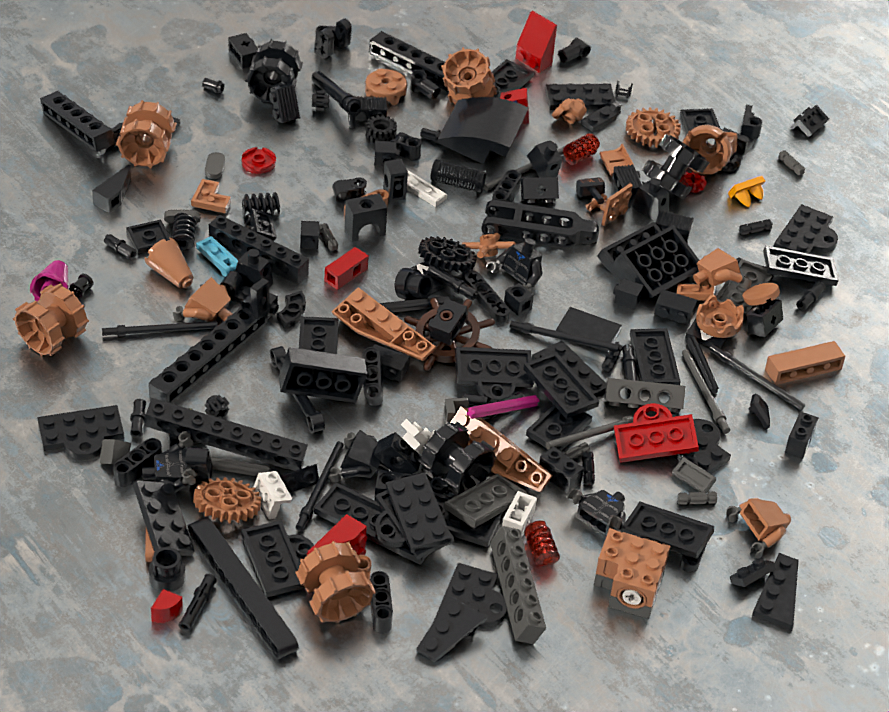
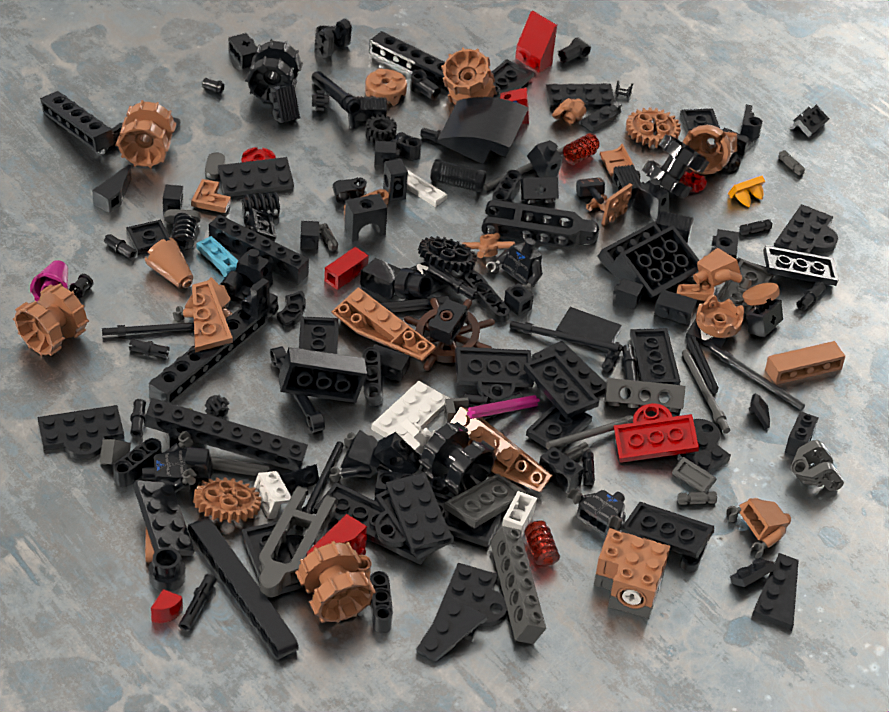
none -> black pin [129,339,170,359]
none -> black brick [162,184,184,212]
none -> nougat wing [192,280,233,352]
none -> black plate [218,157,294,197]
none -> dark grey piece [259,486,338,597]
none -> black piece [360,258,401,299]
none -> white plate [371,381,450,437]
none -> black brick [711,229,739,259]
none -> dark grey piece [791,440,844,491]

